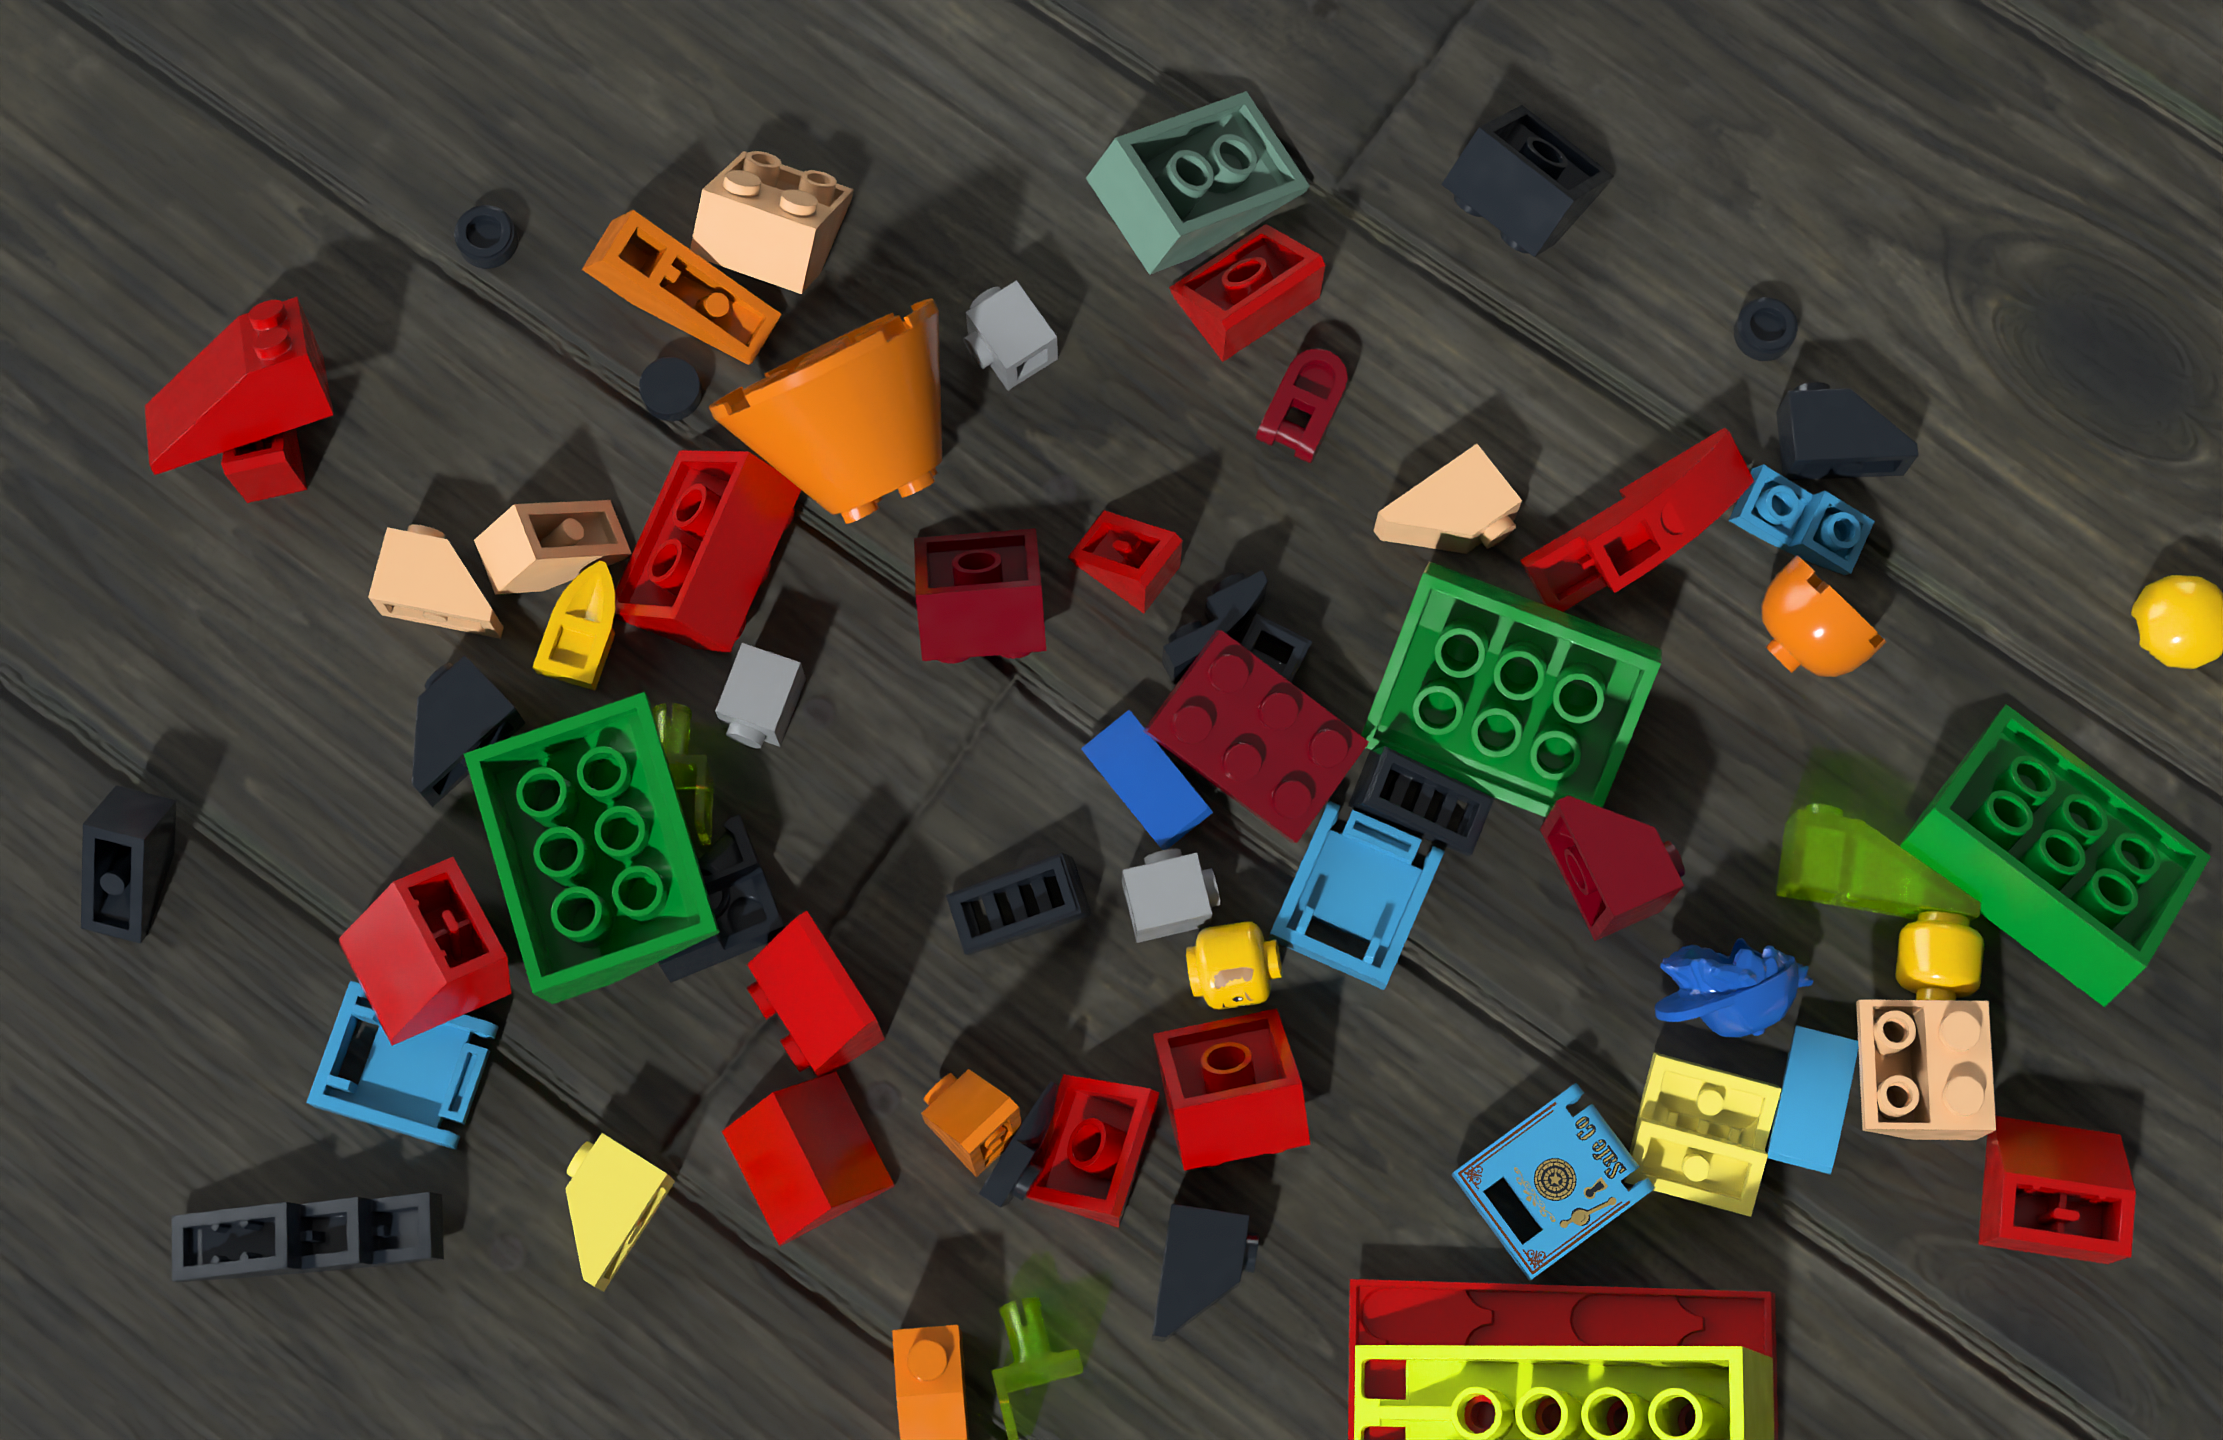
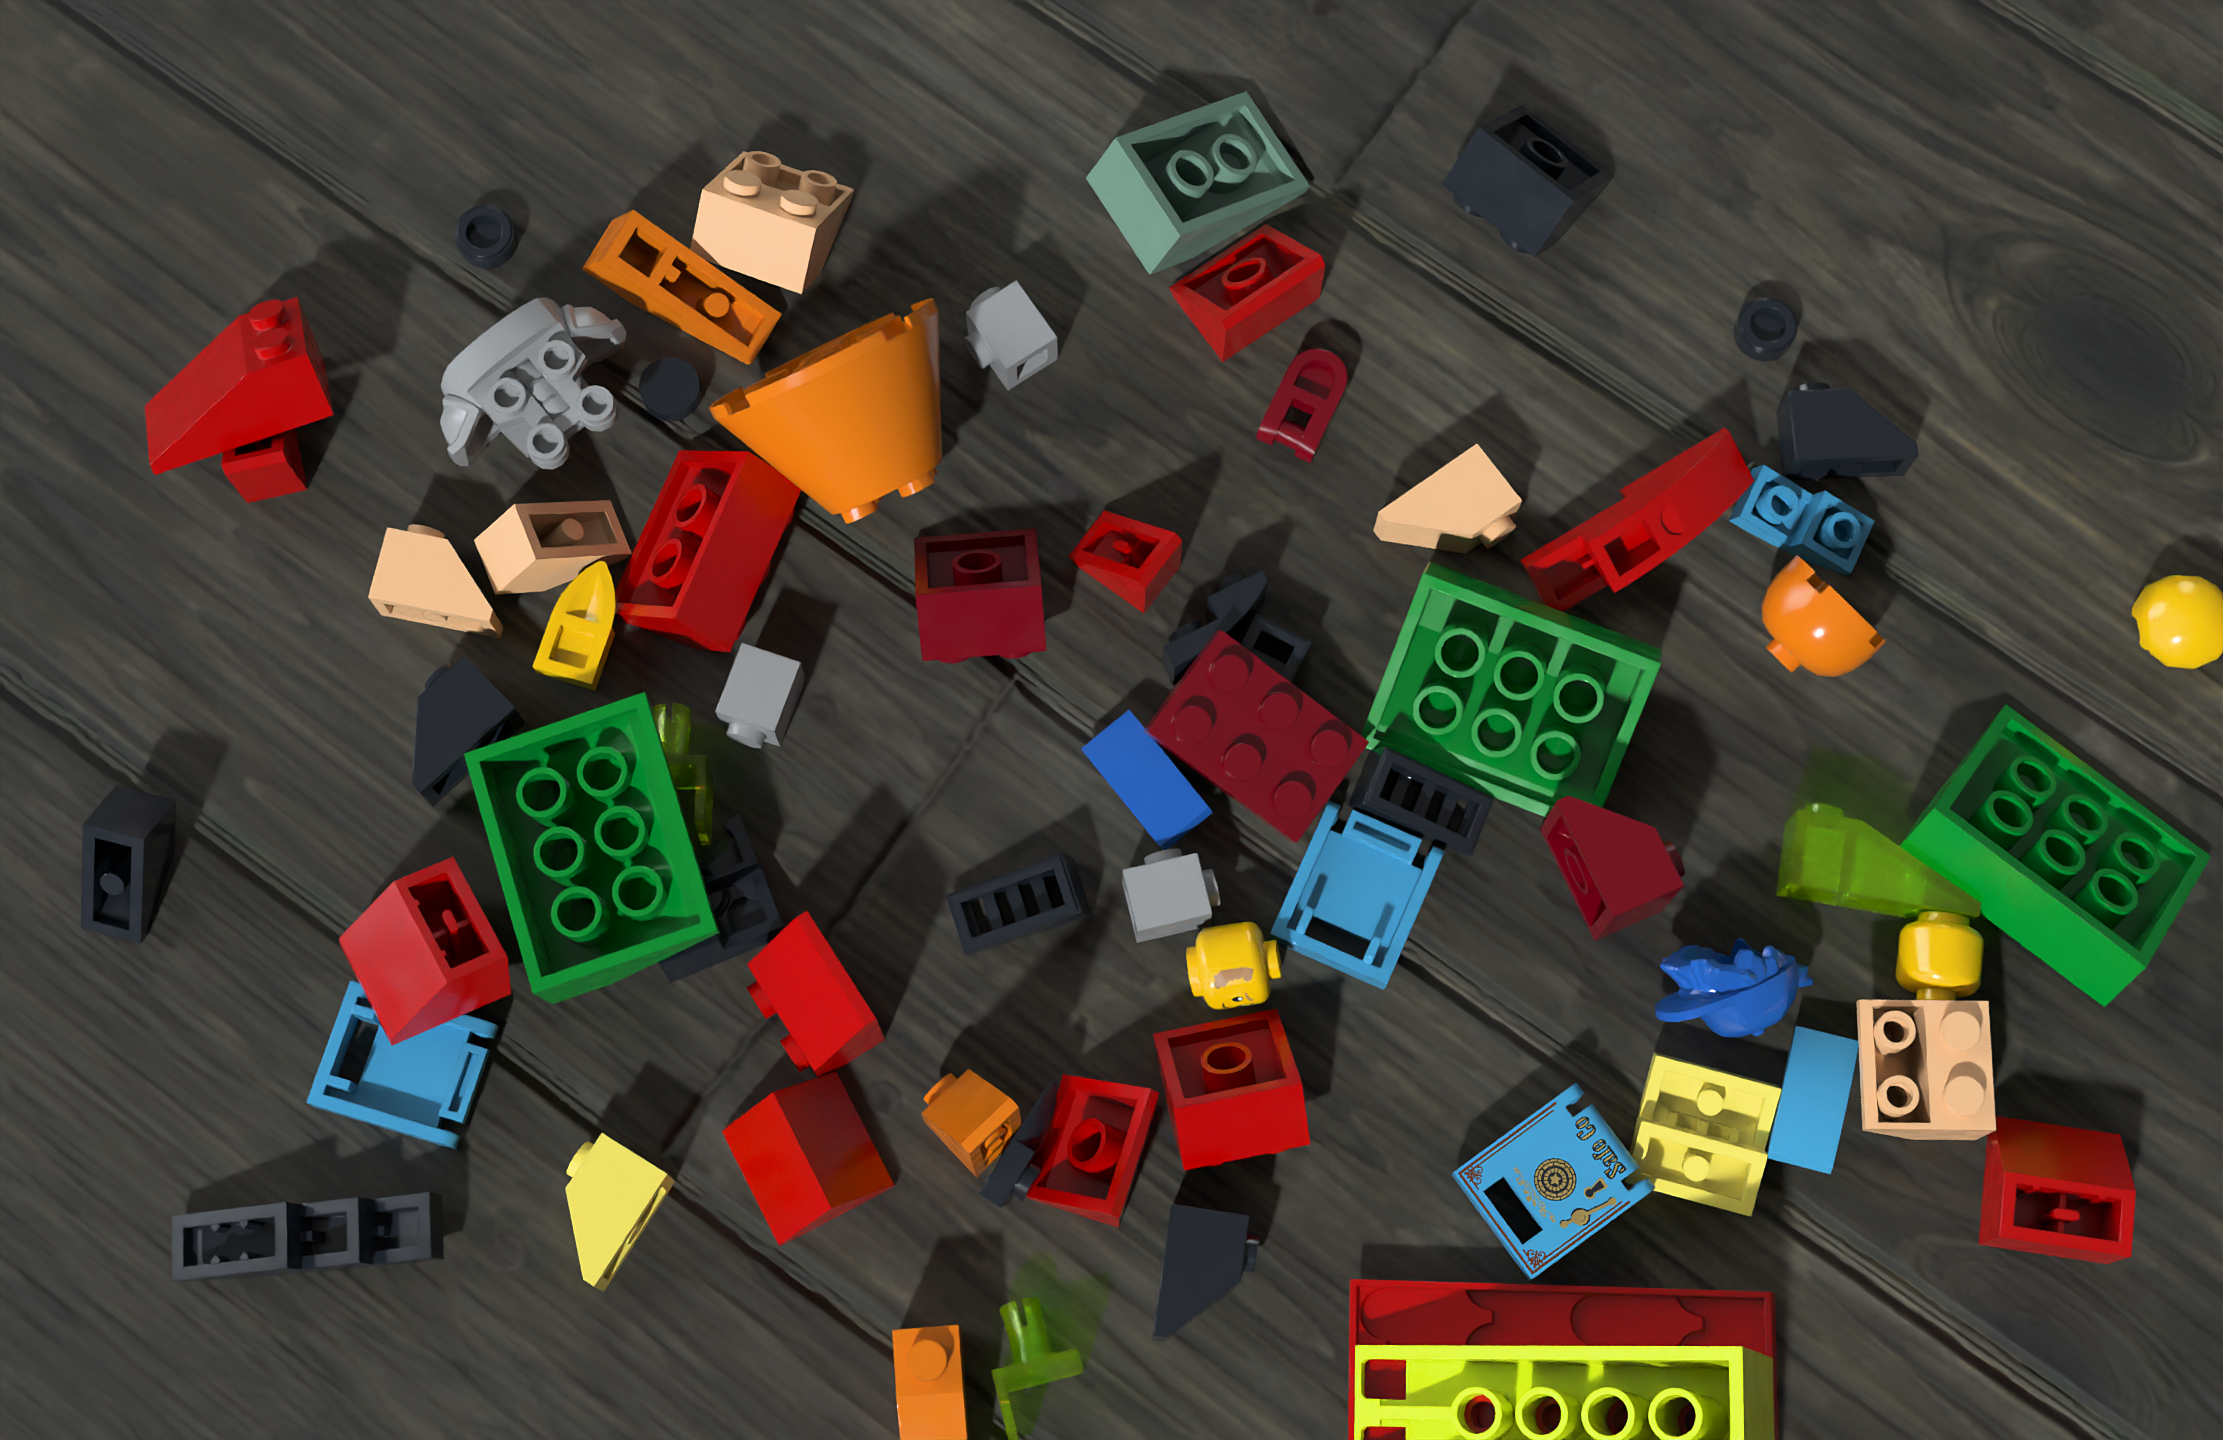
none -> light grey piece [440,298,626,469]

